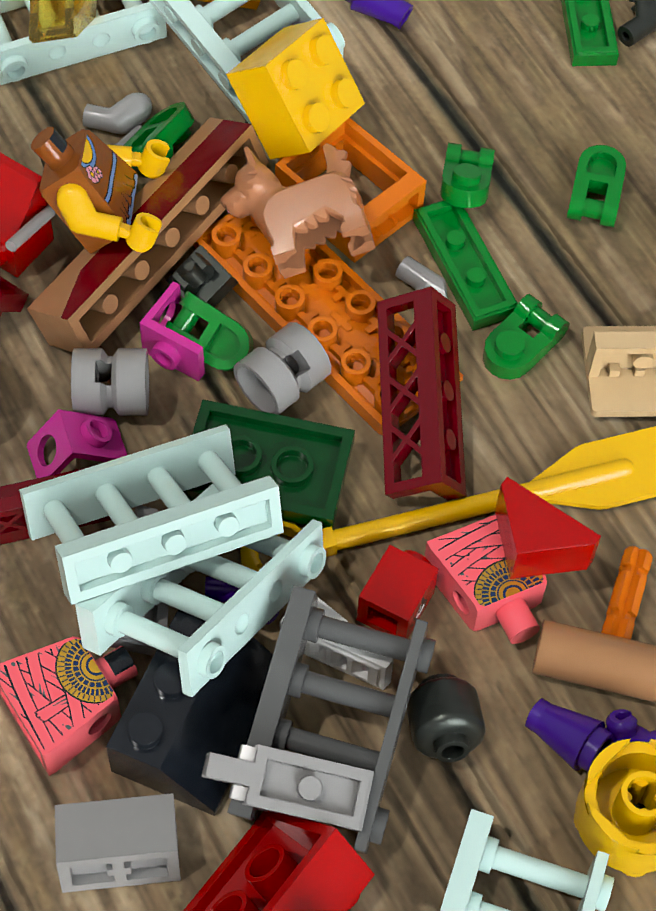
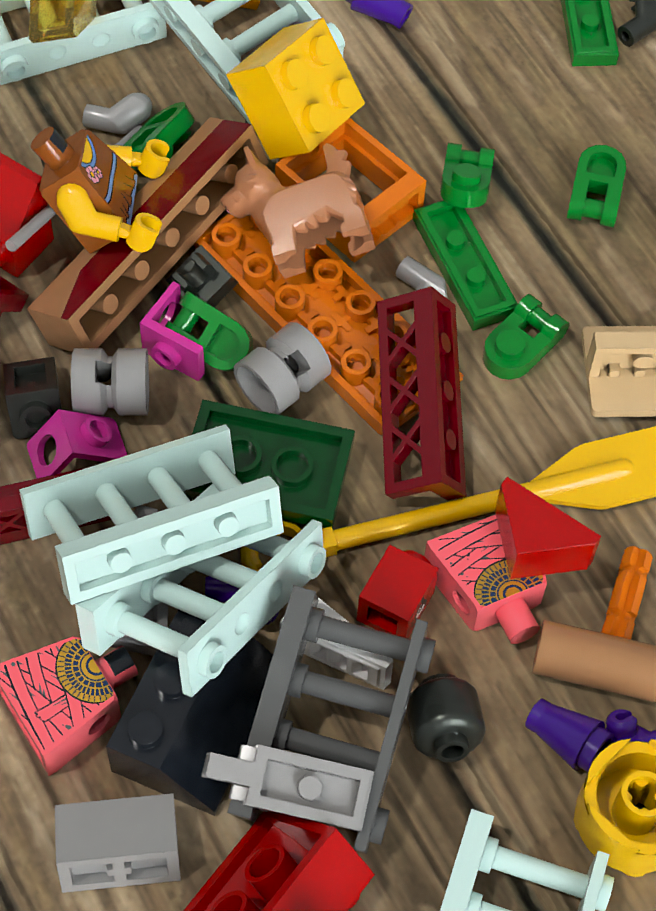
none -> pearl dark grey bracket [3,356,62,439]

